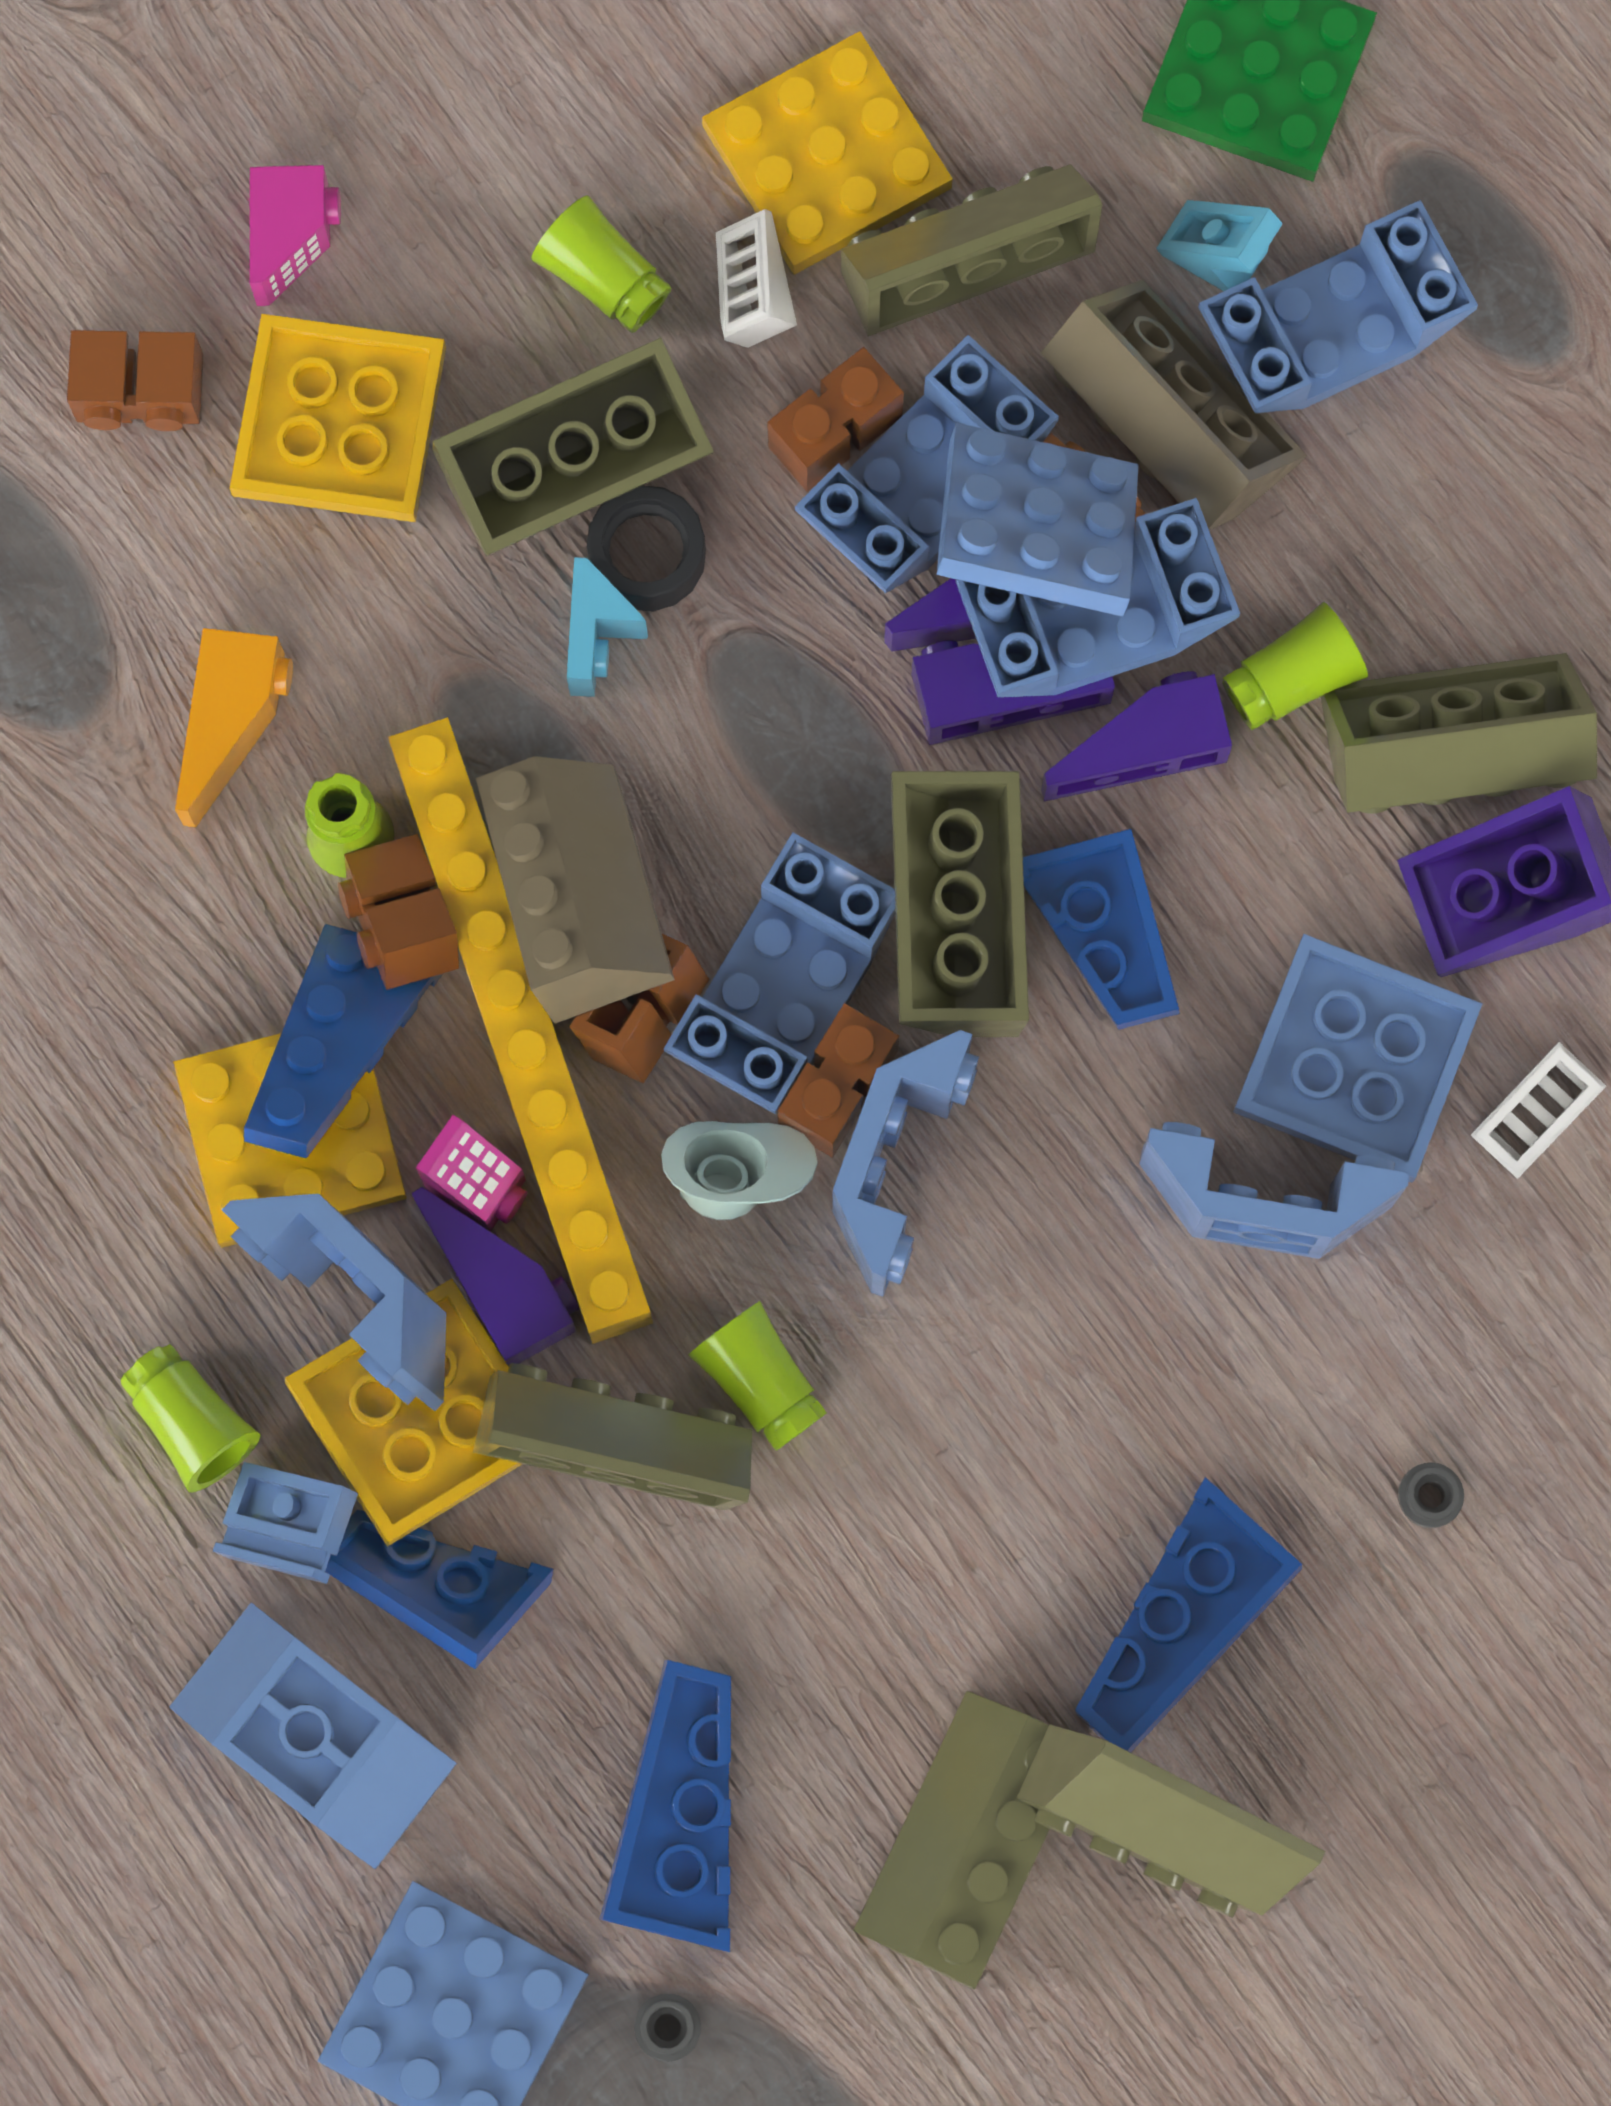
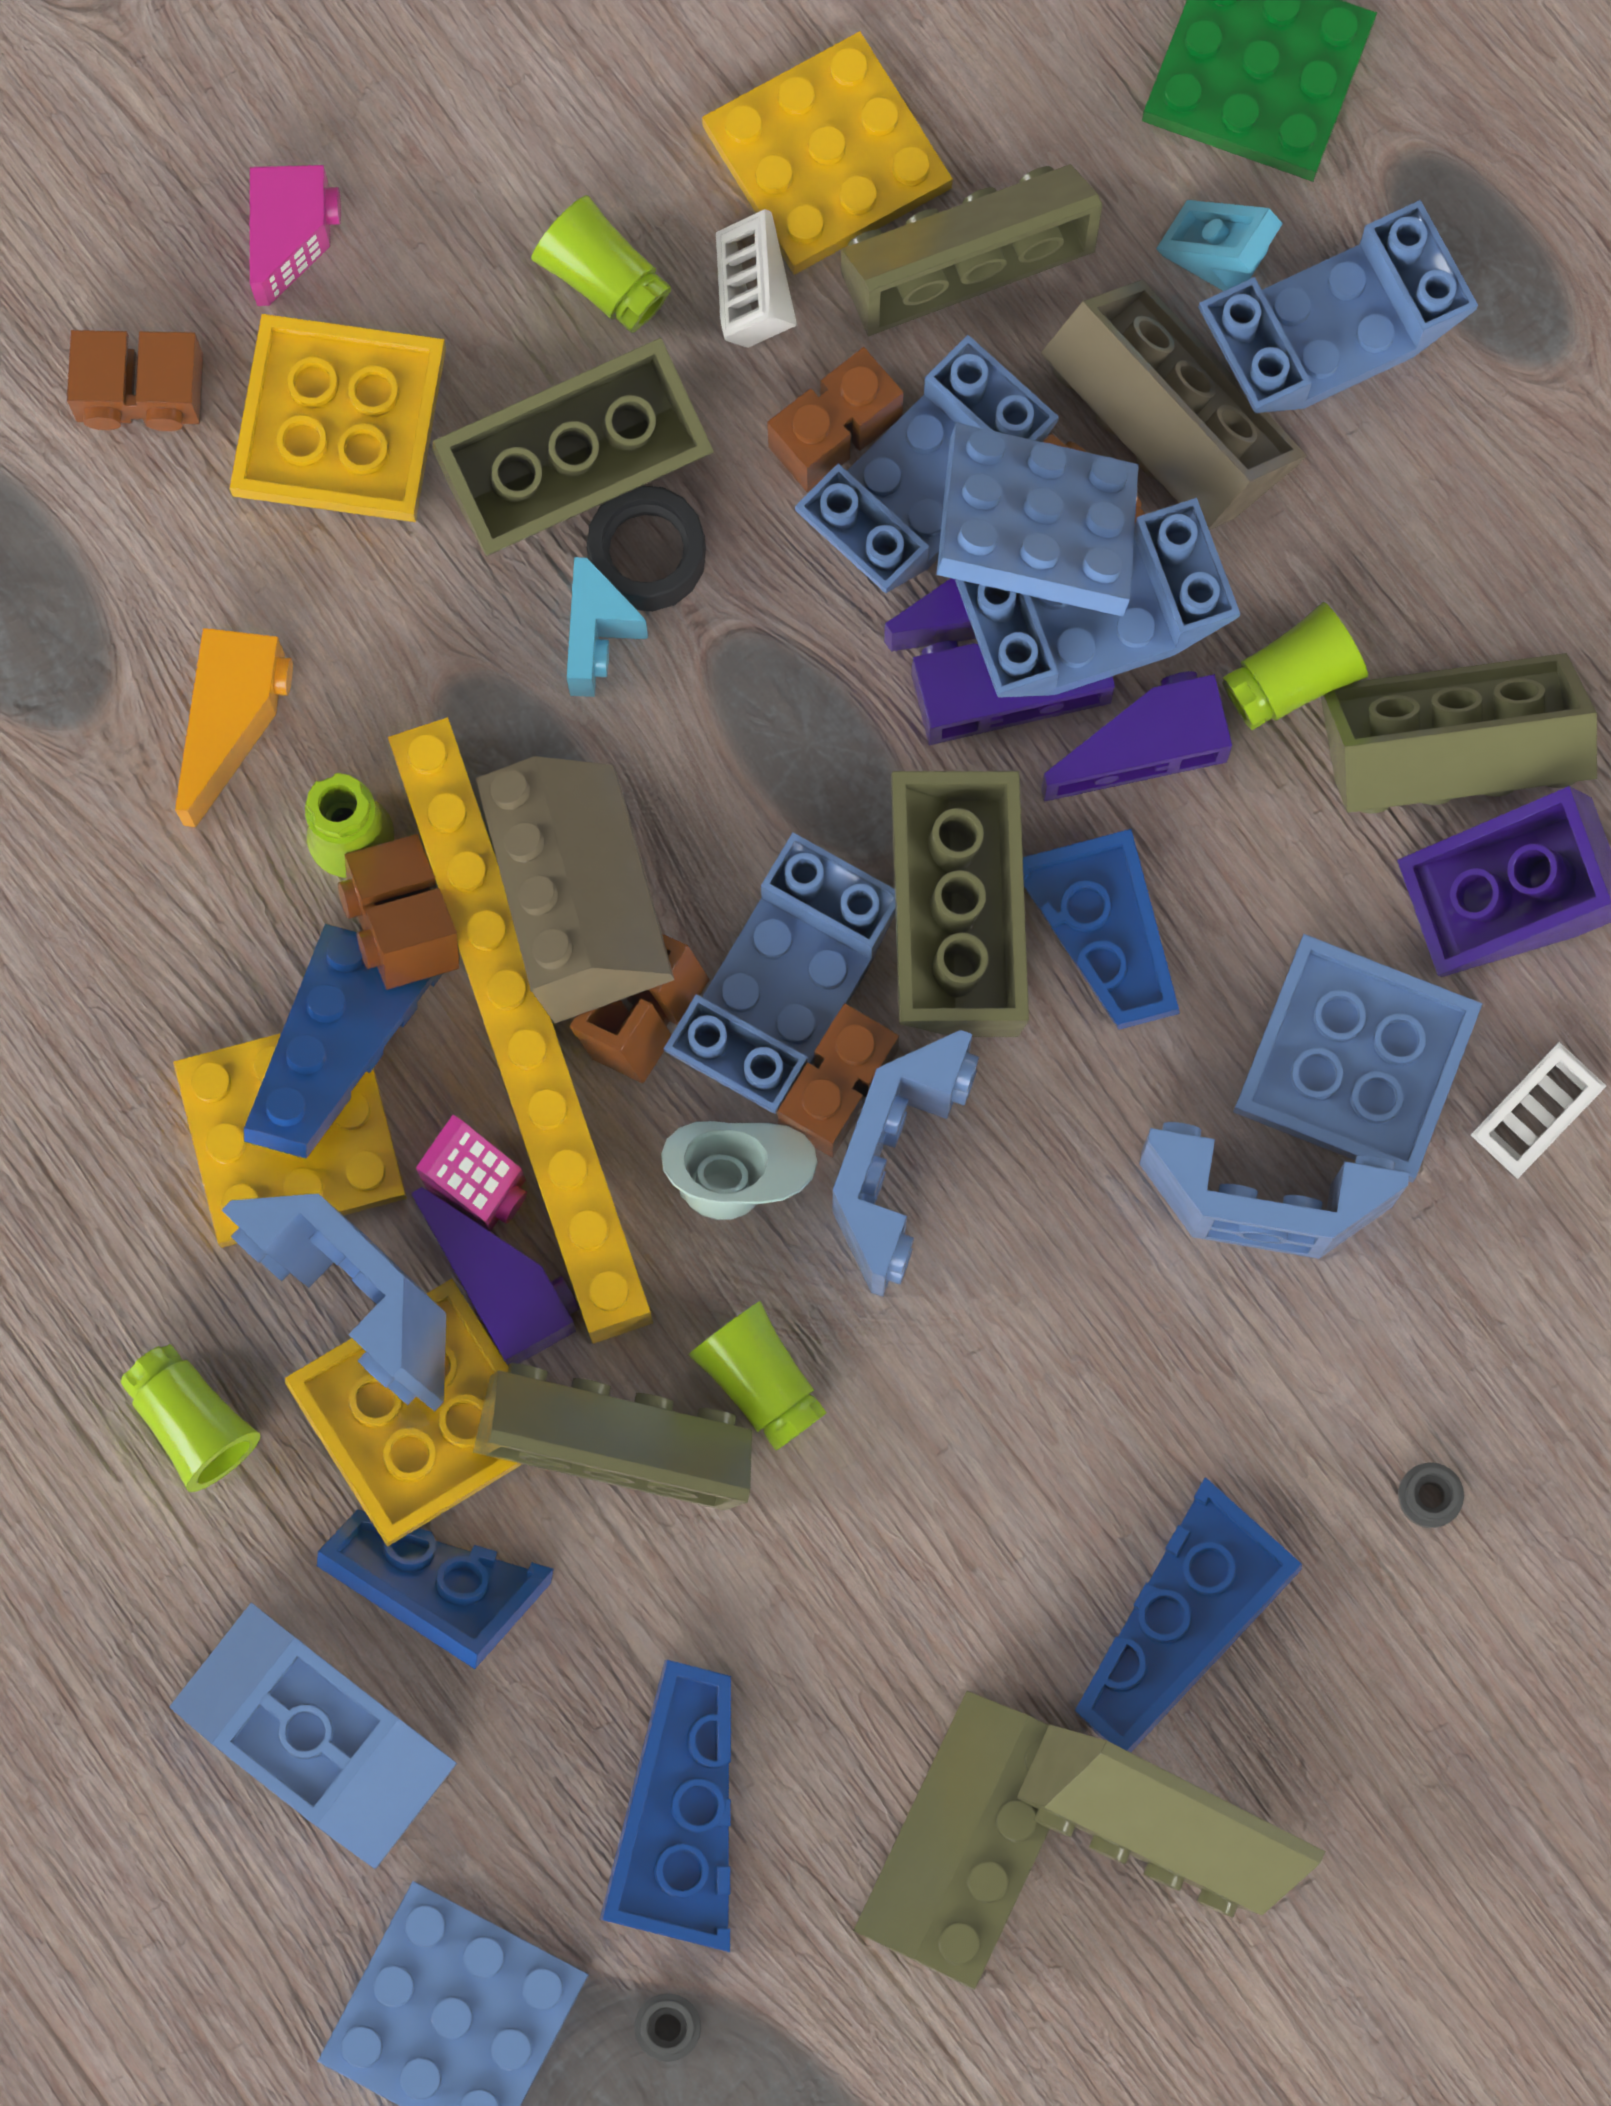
medium blue plate [213,1462,358,1584] -> none

